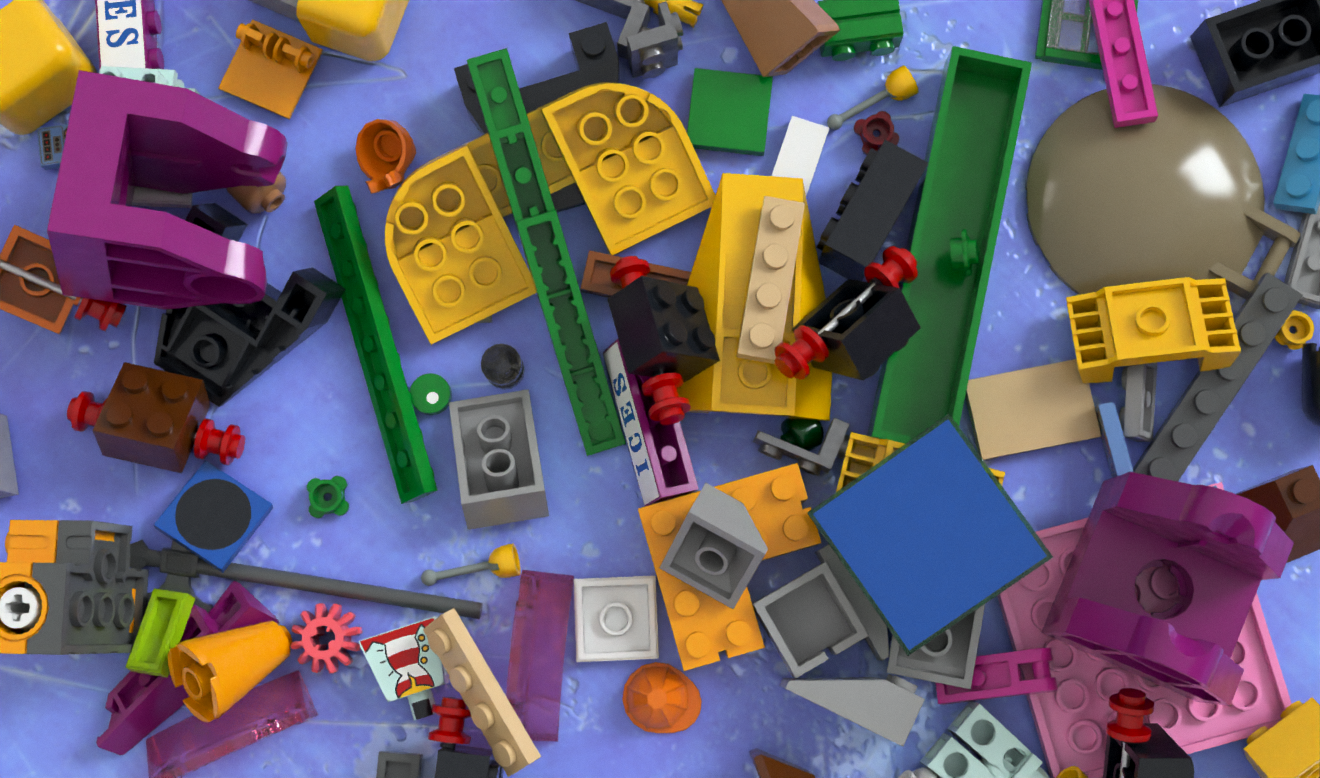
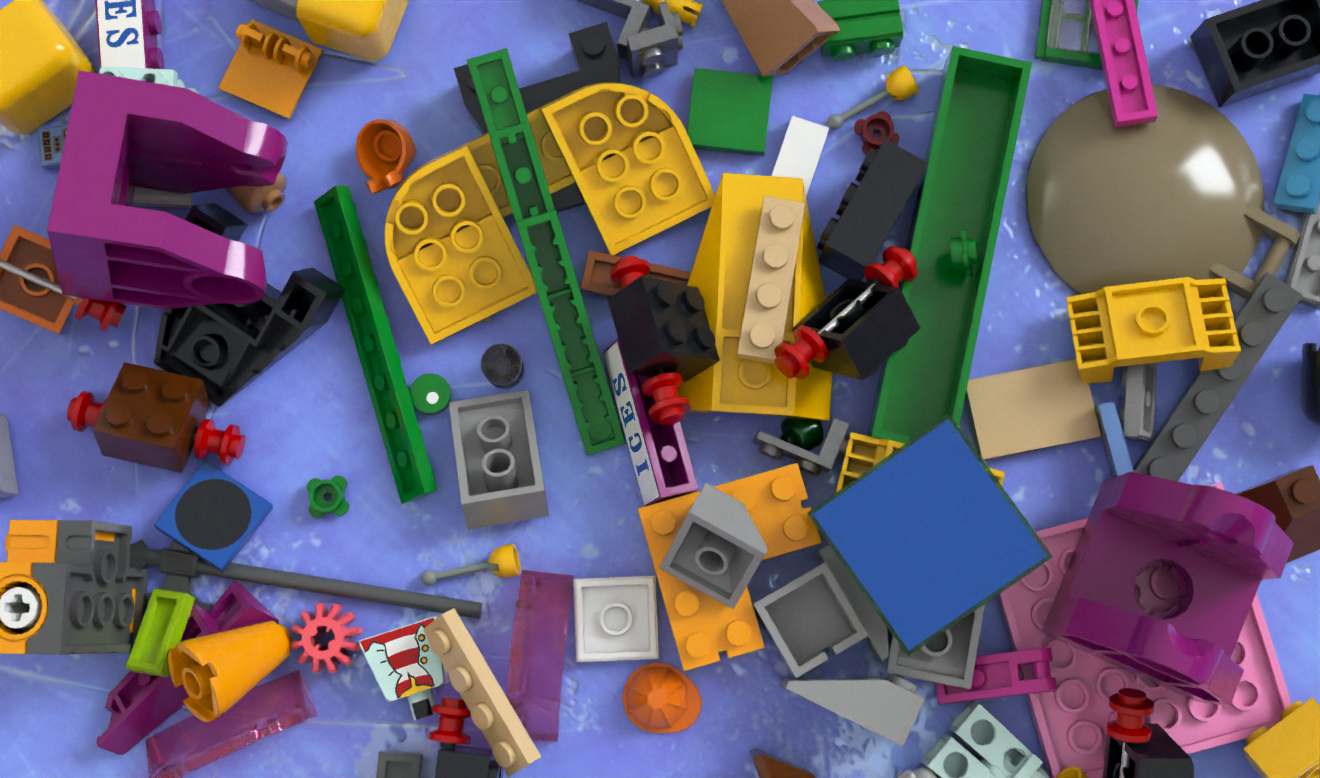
yellow plate [1274,310,1314,350] -> none

